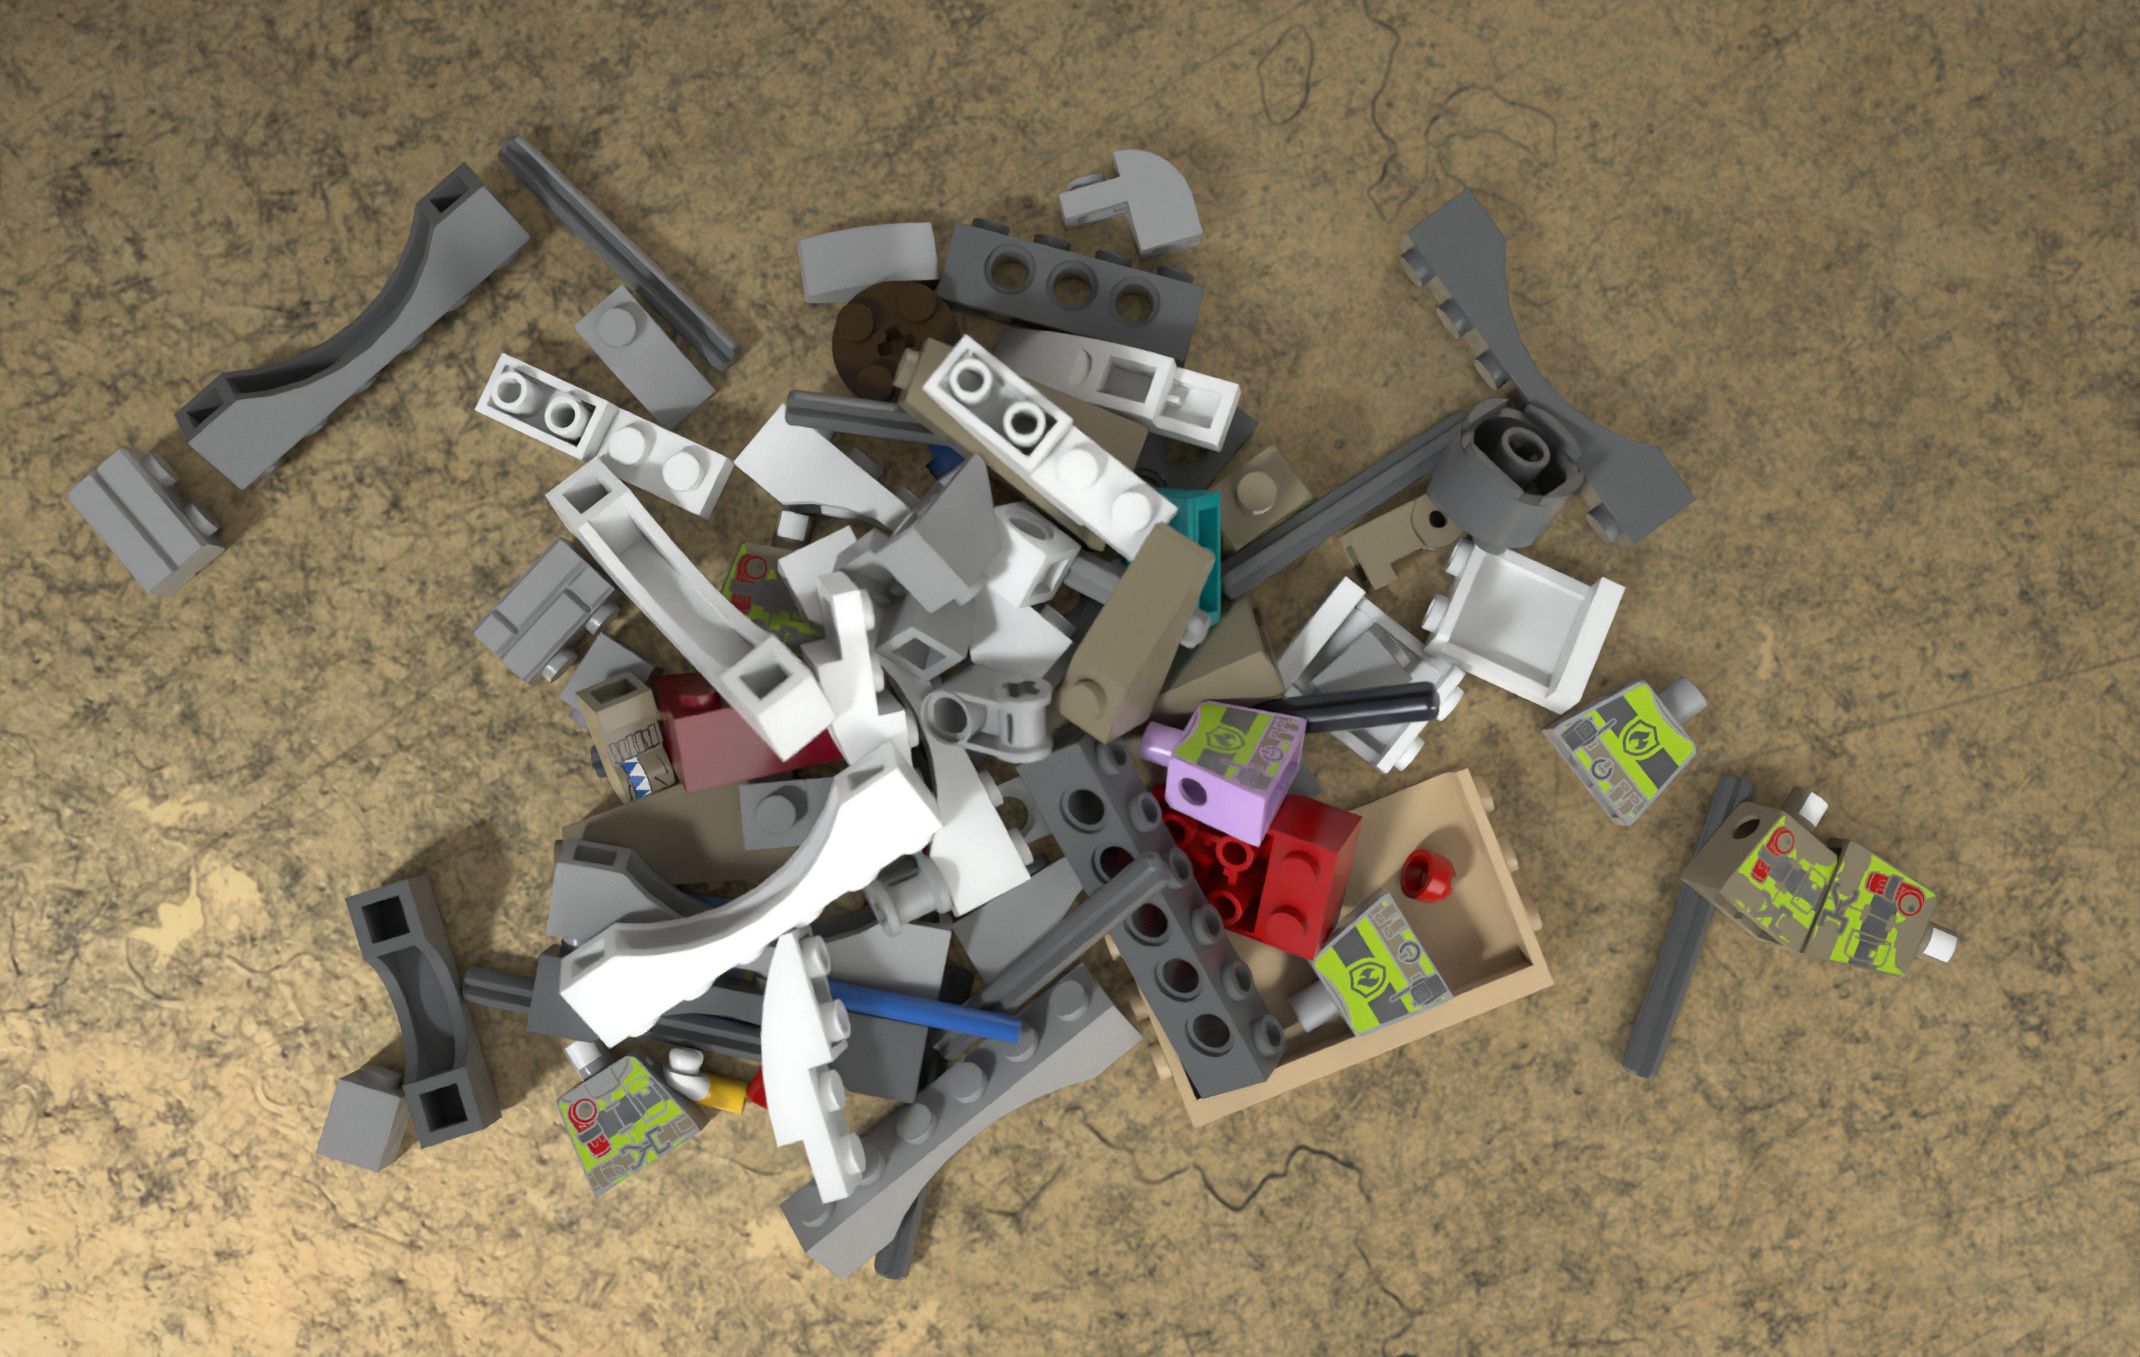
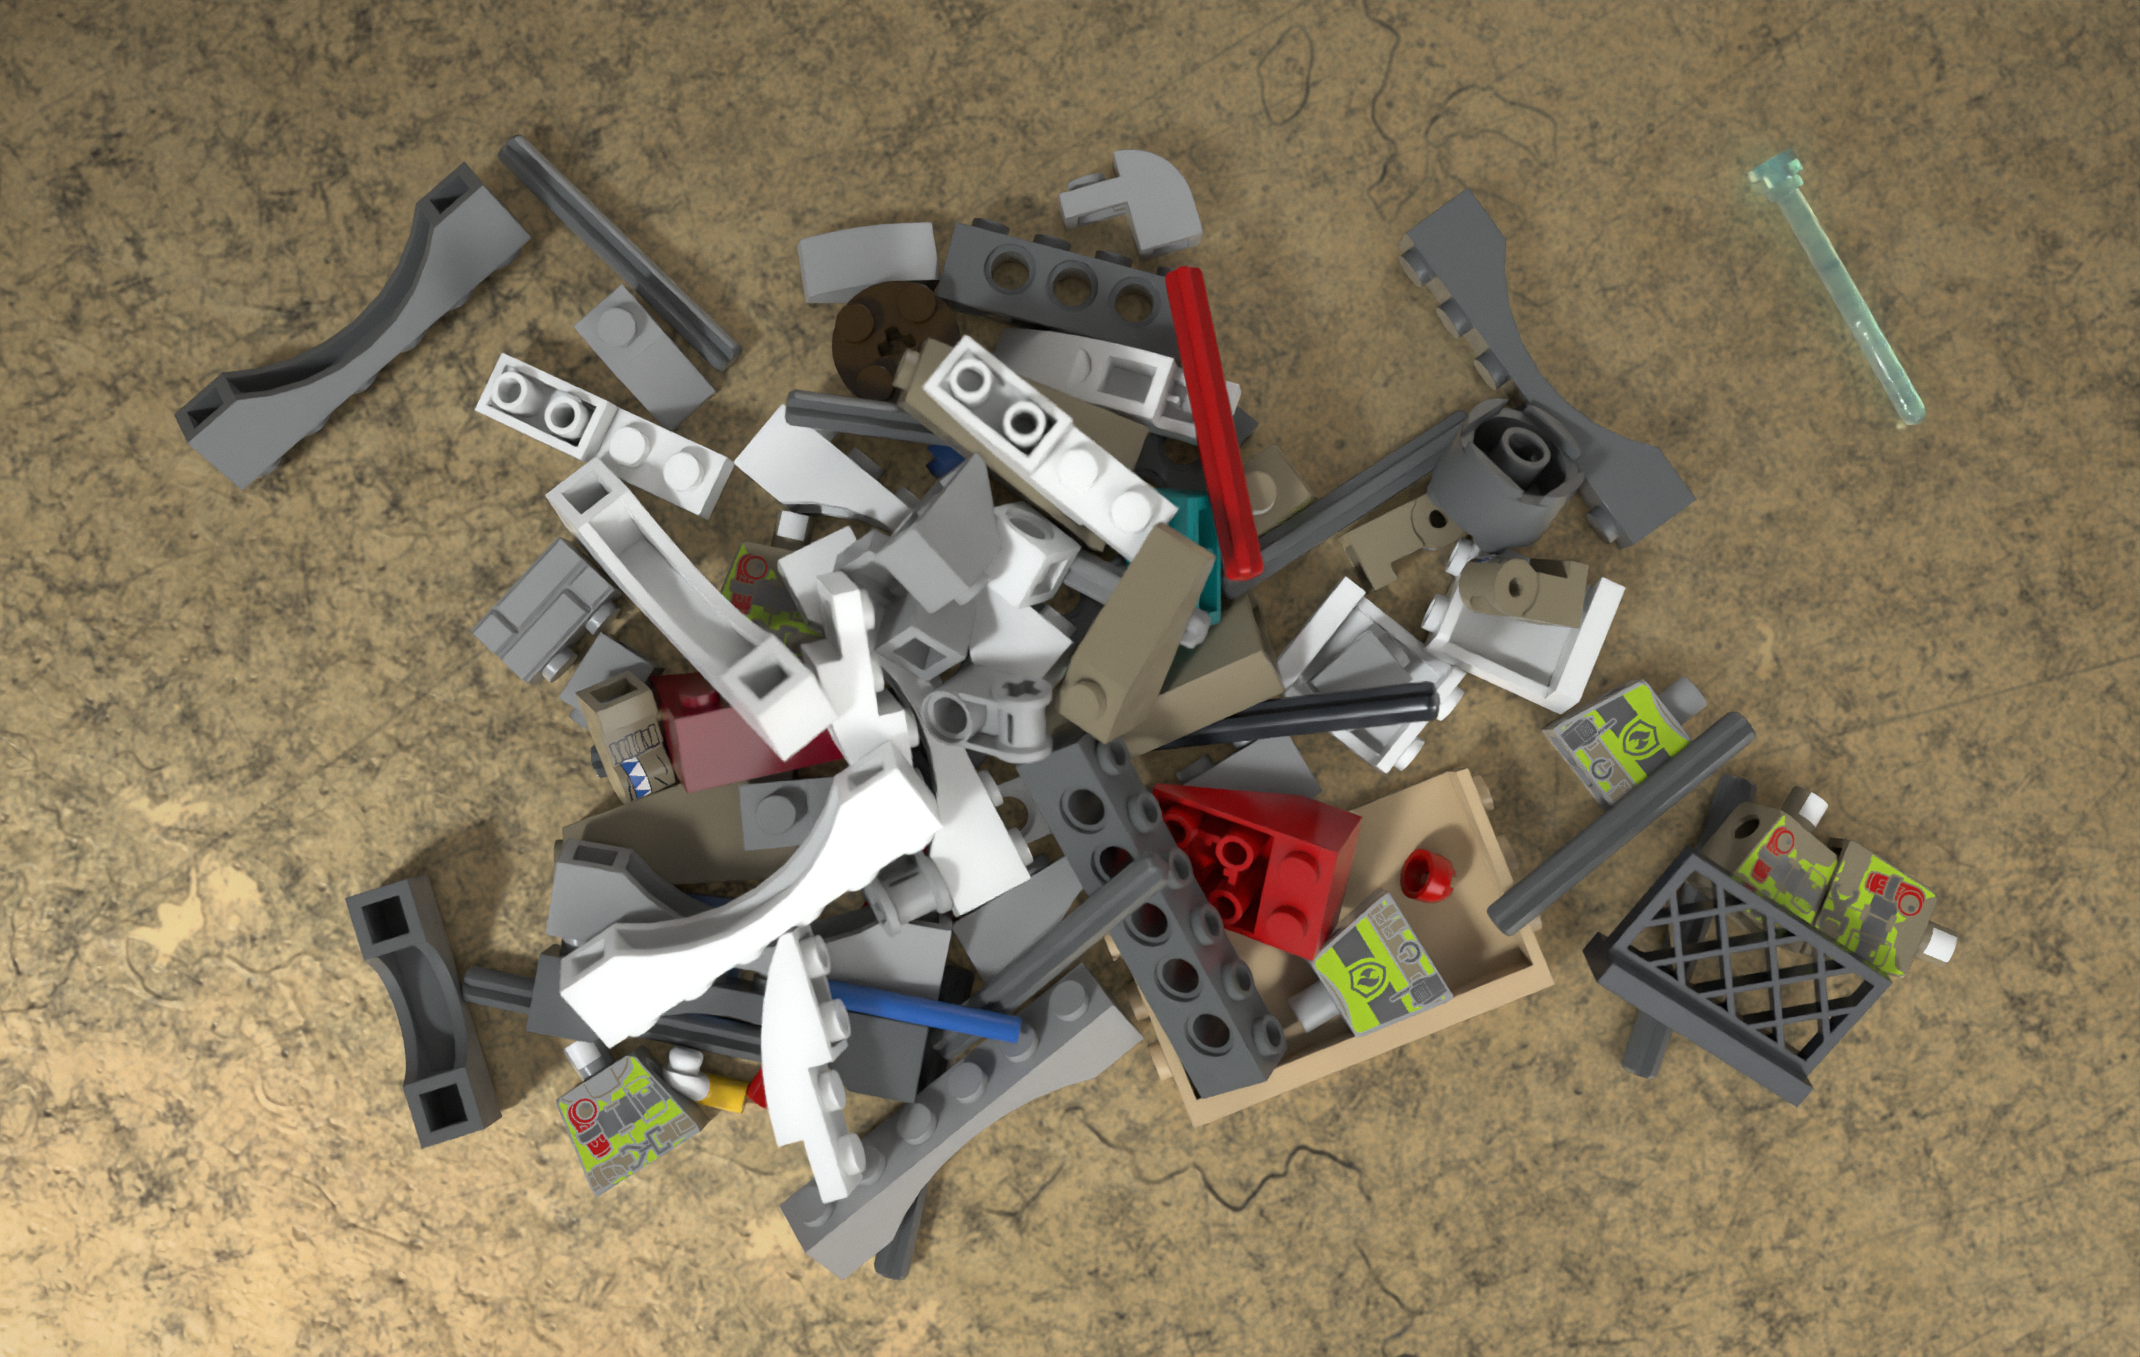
light grey brick [66,447,225,597] -> none
light grey brick [316,1065,411,1172] -> none
lavender torso [1139,701,1307,847] -> none
none -> red axle [1164,265,1264,581]
none -> dark tan leg [1459,556,1589,629]
none -> dark grey axle [1487,711,1756,936]
none -> black fence [1582,844,1893,1107]
none -> clear light blue piece [1745,147,1926,425]

